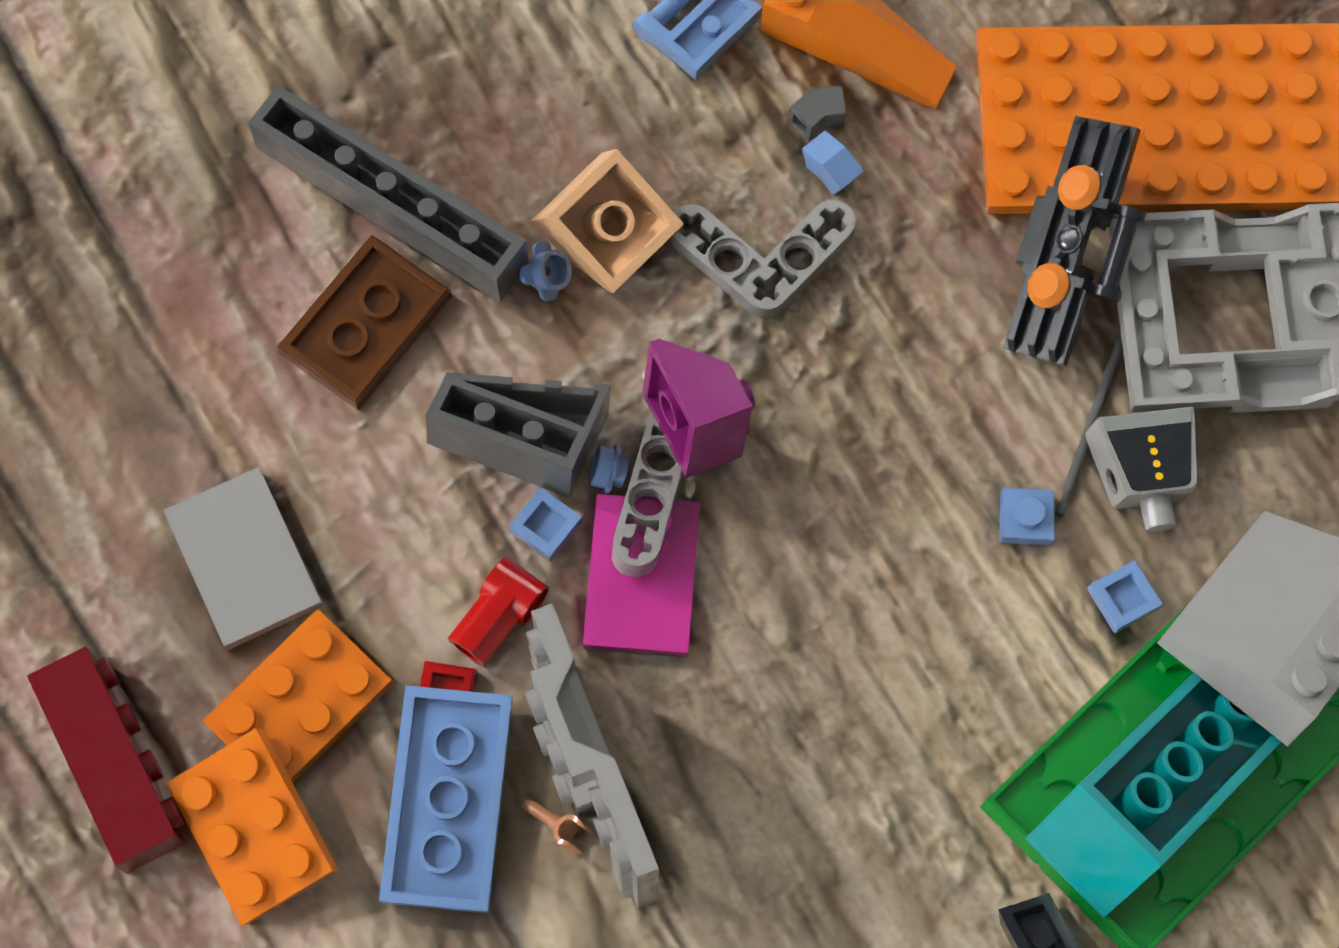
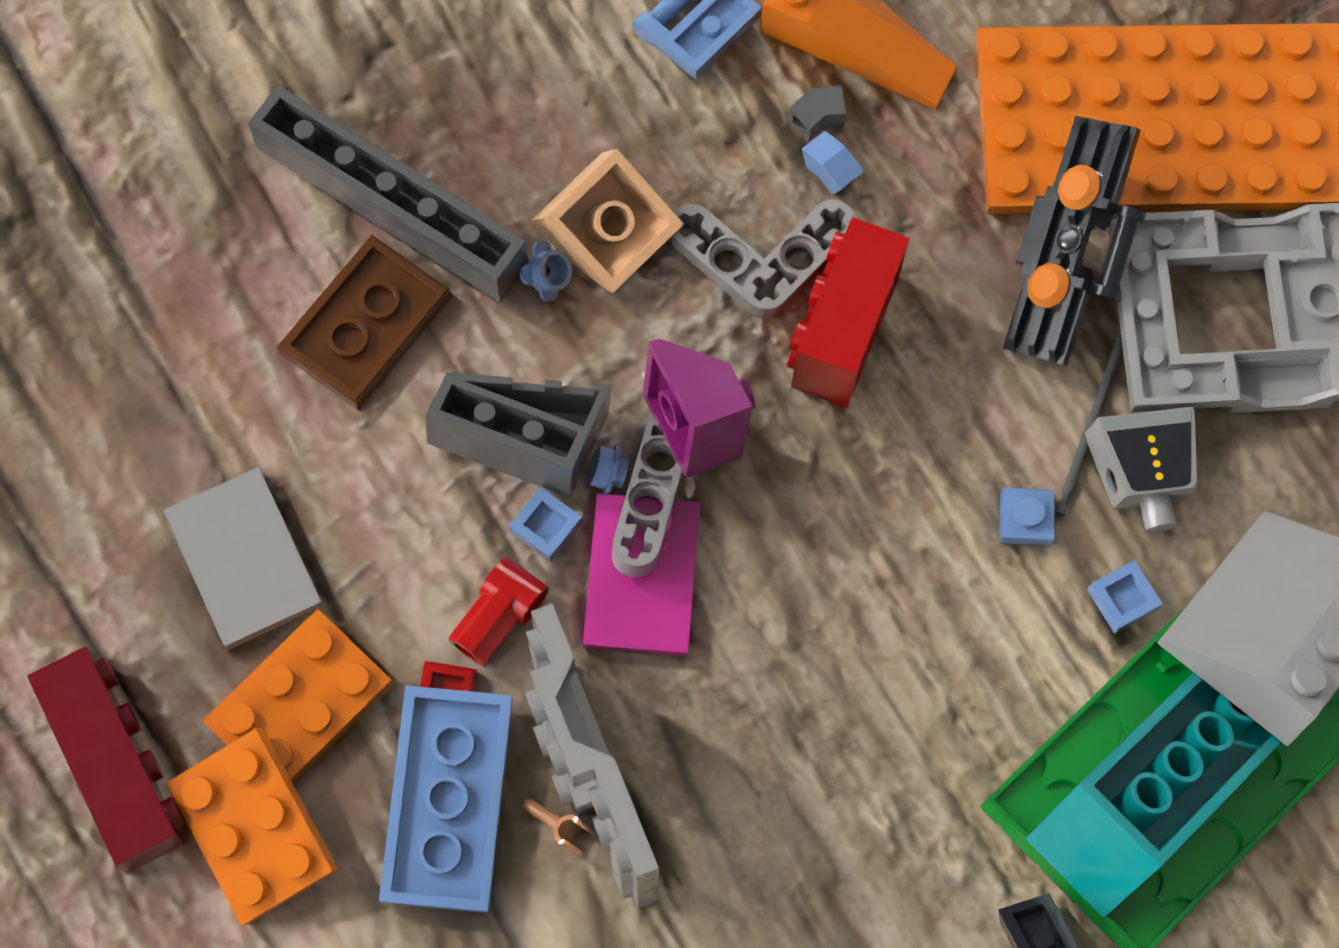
none -> red brick [786,217,910,408]

